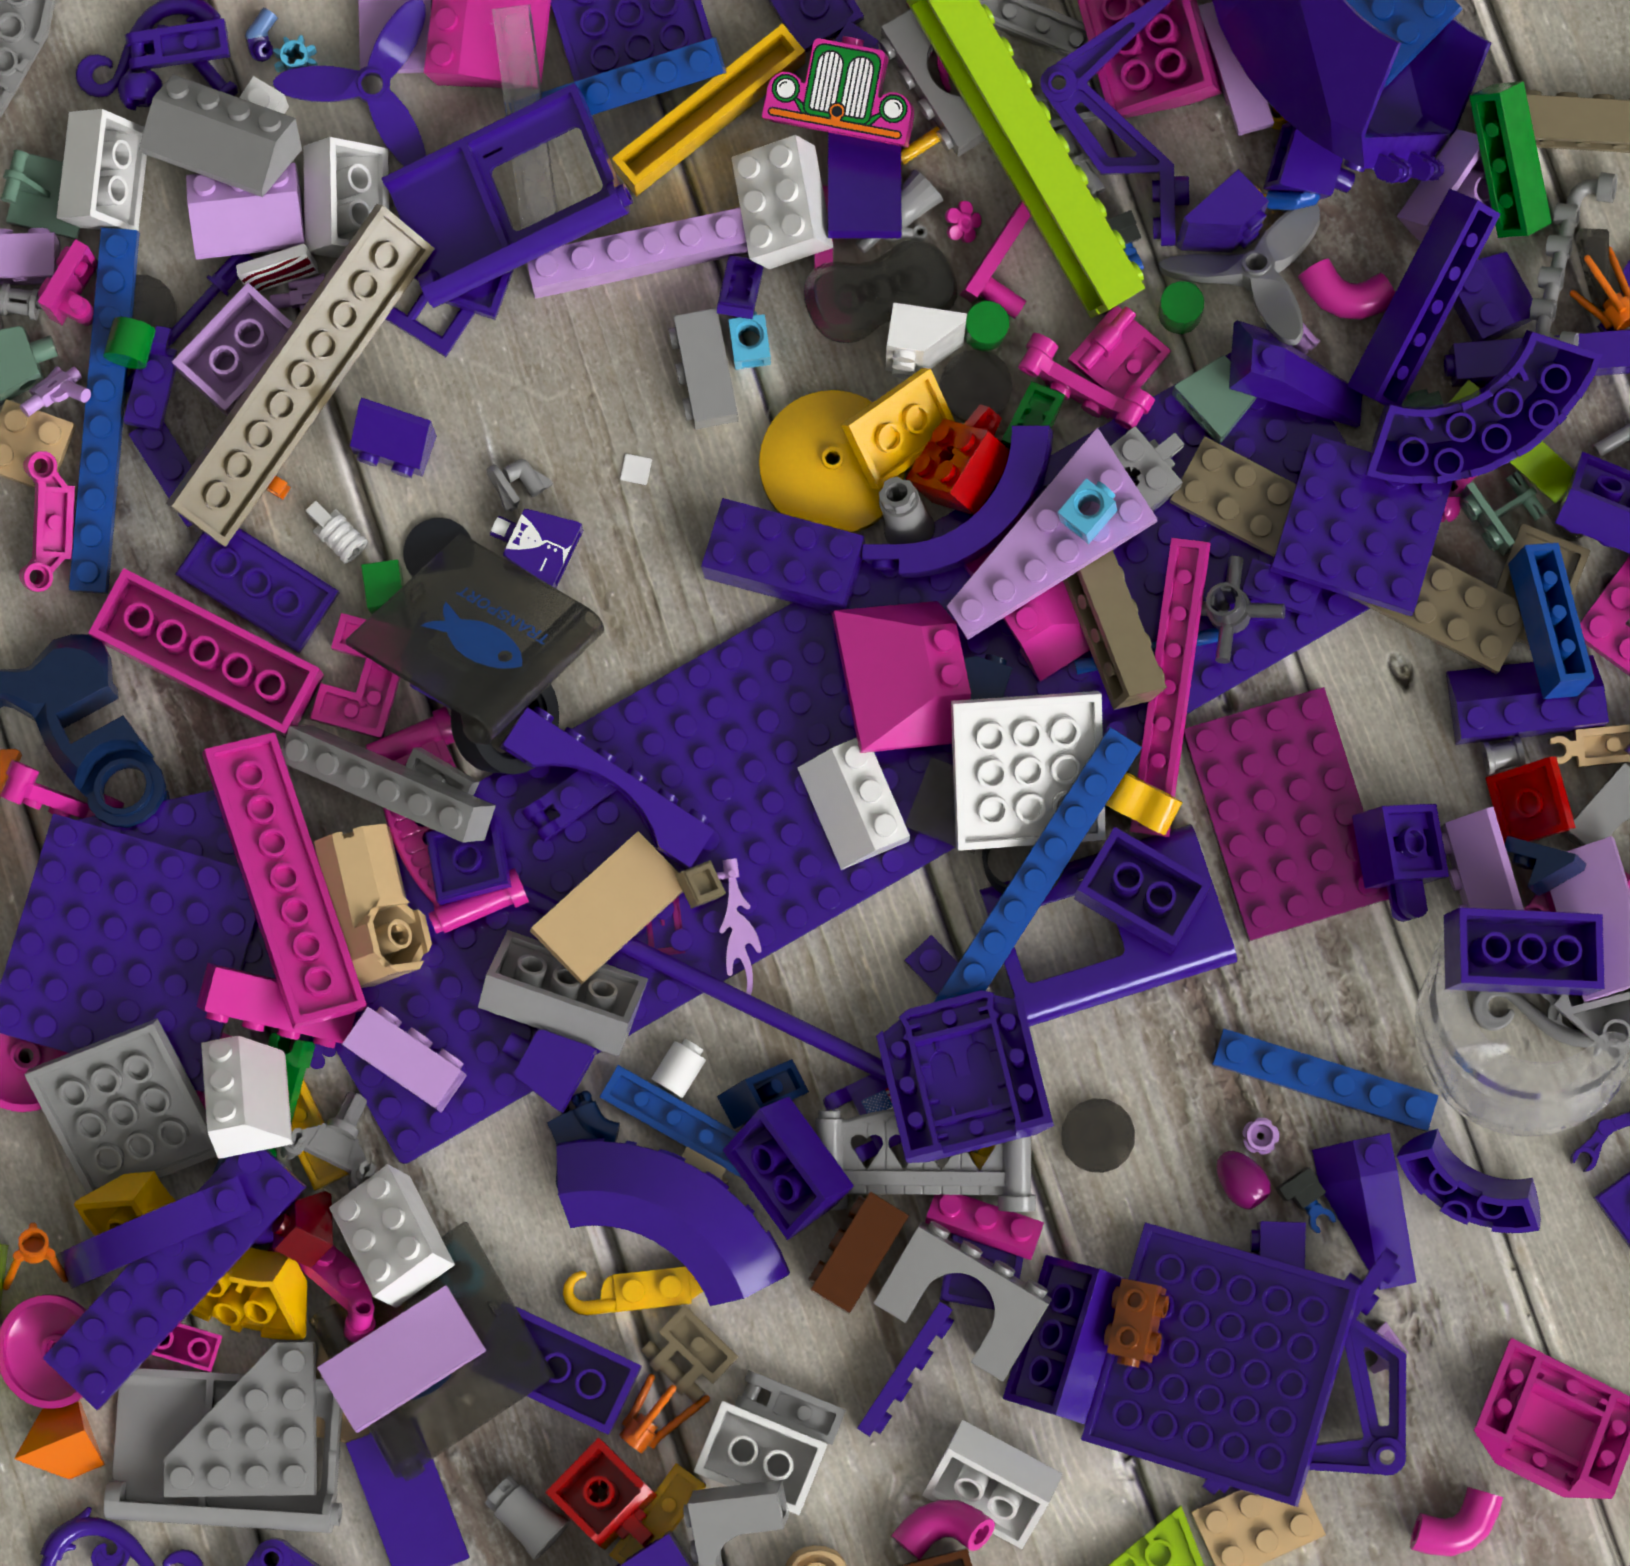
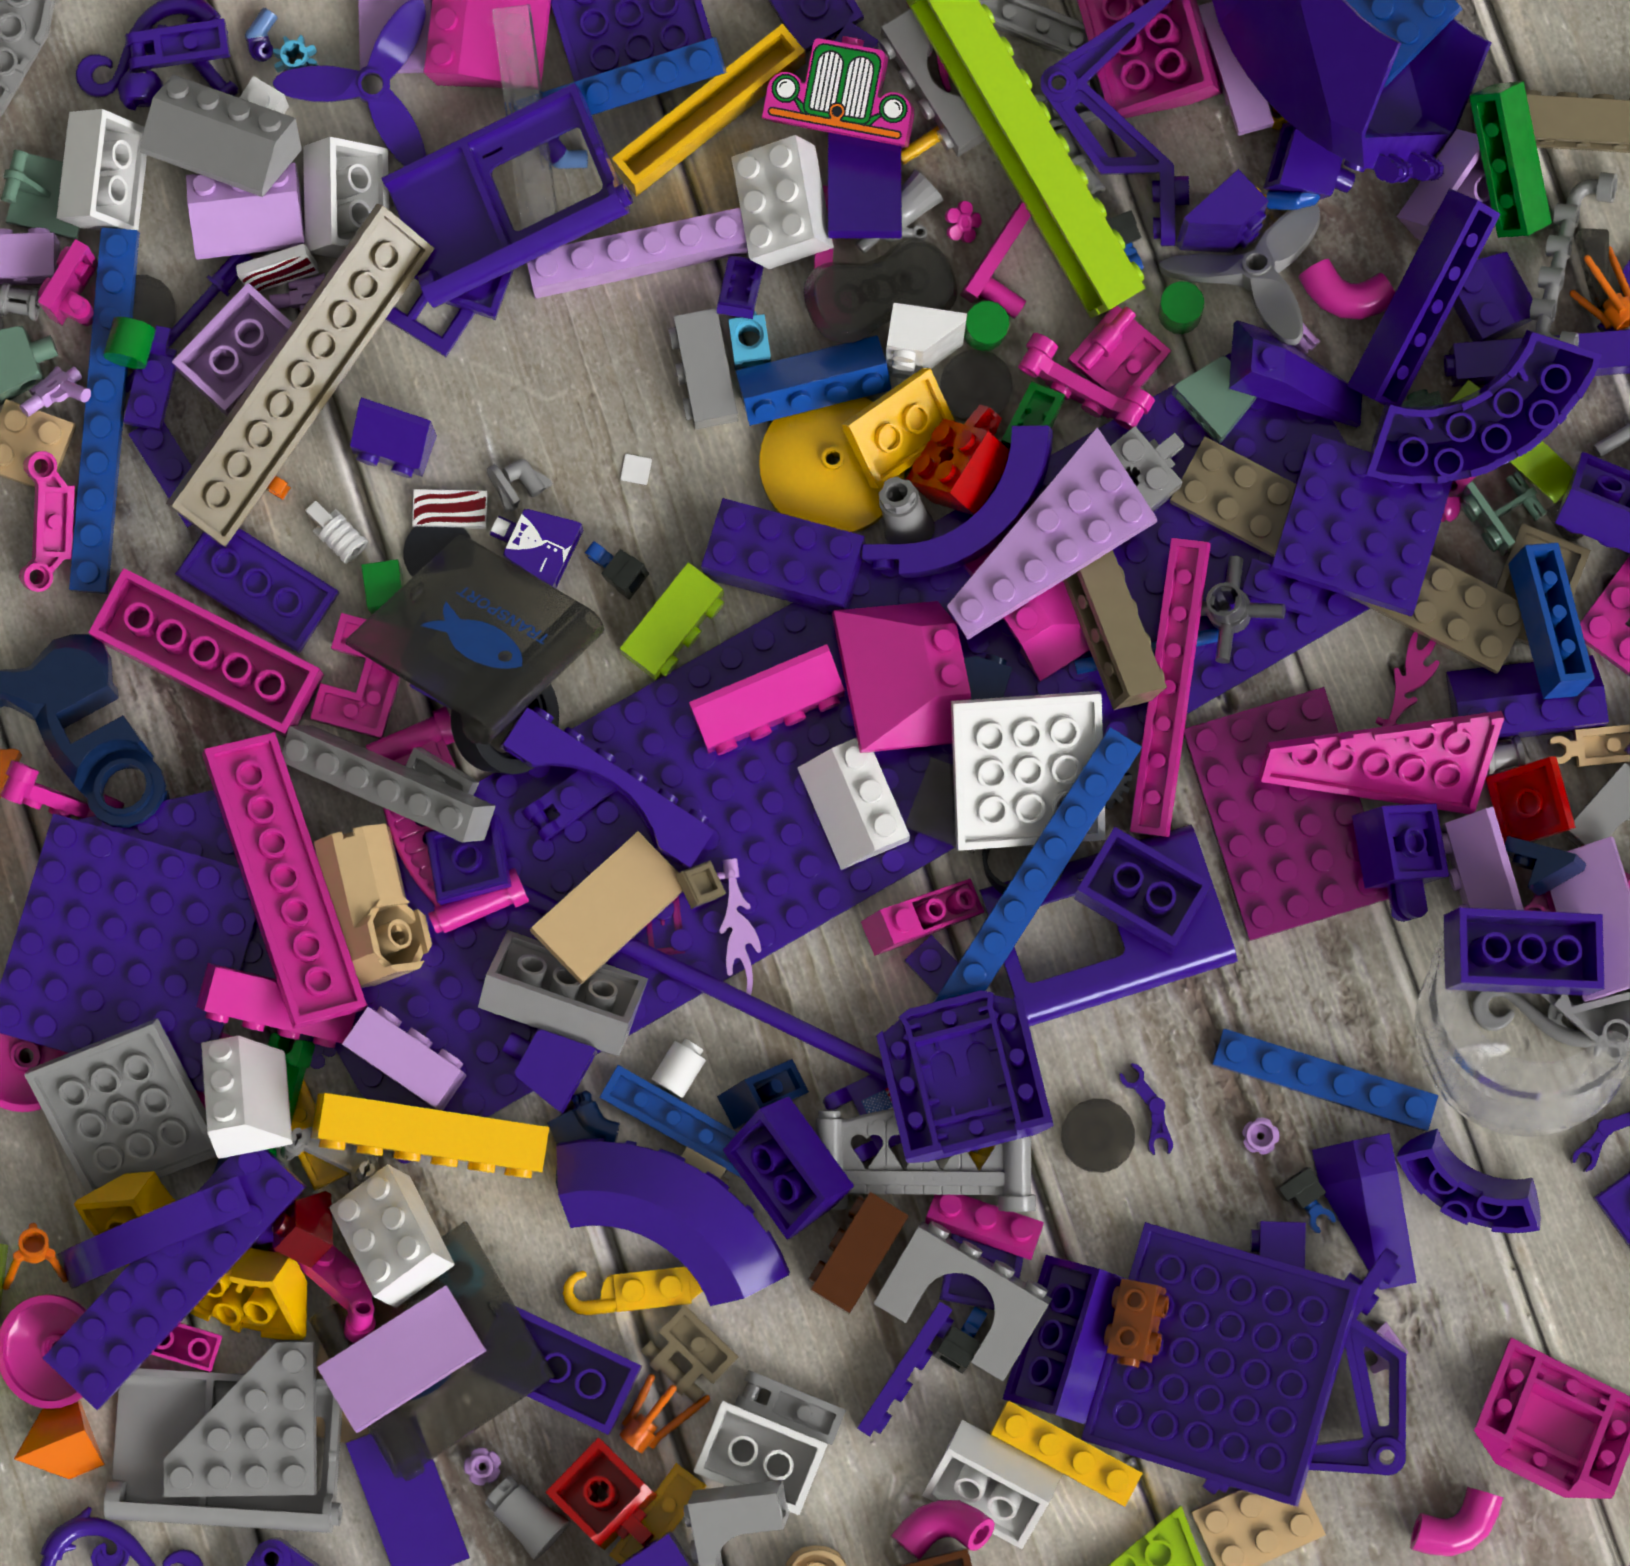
medium azure brick [1057,478,1118,544] -> none
yellow axle [1105,772,1183,835] -> none
magenta animal [1216,1151,1271,1210] -> none
none -> yellow brick [311,1093,549,1179]
none -> tile [412,489,488,529]
none -> lavender plate [464,1448,501,1485]
none -> medium blue arm [539,136,588,169]
none -> pearl dark grey piece [585,541,649,600]
none -> lime brick [620,562,725,681]
none -> dark pink slope [689,644,845,755]
none -> blue brick [735,335,891,426]
none -> dark pink slope [861,878,984,956]
none -> pearl dark grey piece [934,1306,988,1374]
none -> yellow brick [989,1401,1143,1507]
none -> dark purple piece [1119,1063,1173,1156]
none -> dark pink wing [1259,711,1505,814]
none -> dark pink piece [1375,632,1440,727]

